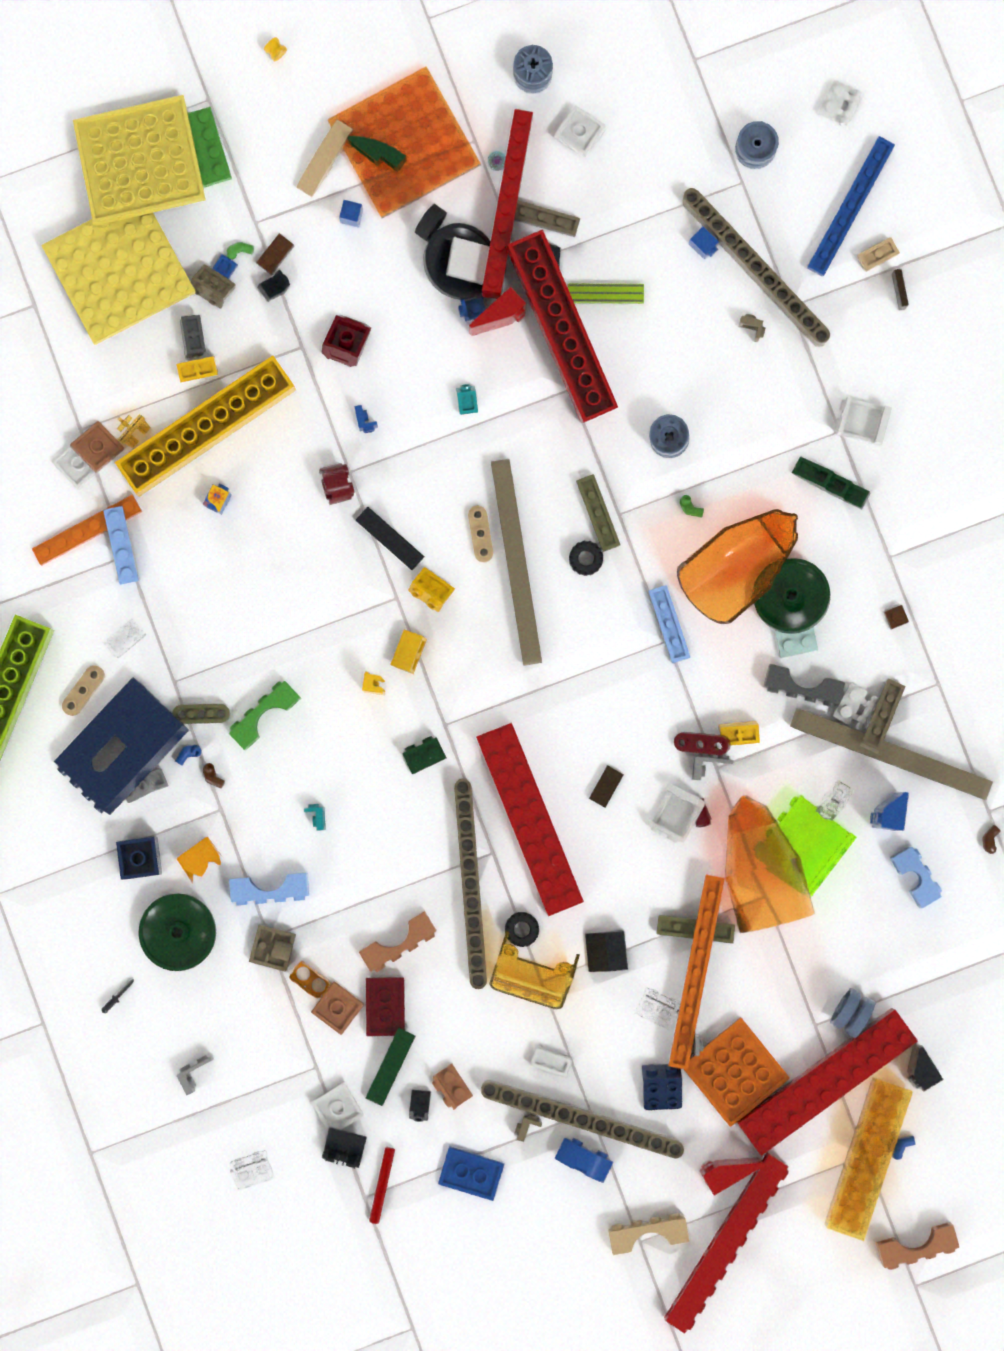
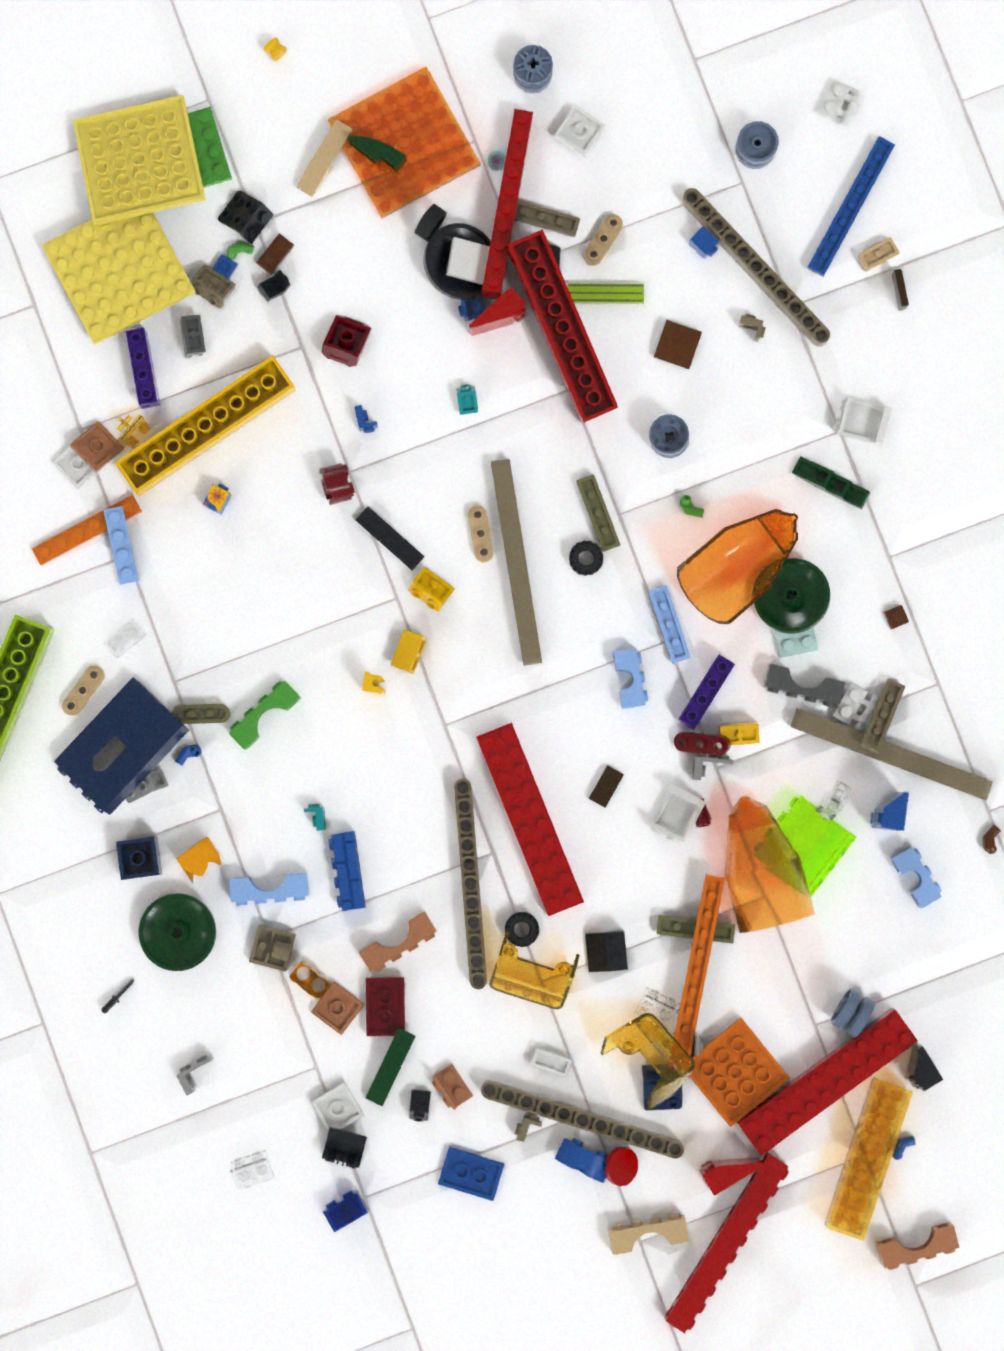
yellow hinge [176,356,218,383] -> none
reddish brown arm [203,763,225,789] -> none
blue brick [339,199,363,228] -> none
red axle [369,1147,395,1224] -> none
dark green bracket [402,736,447,775] -> none
none -> dark purple brick [125,327,161,409]
none -> black bracket [218,190,274,244]
none -> clear blue brick [323,1190,369,1233]
none -> blue brick [328,831,366,911]
none -> tan plate [584,214,623,266]
none -> clear yellow windscreen [600,1013,695,1110]
none -> red tile [604,1147,638,1187]
none -> light blue arch [613,648,648,710]
none -> reddish brown slope [654,319,702,370]
none -> dark purple brick [677,654,735,730]

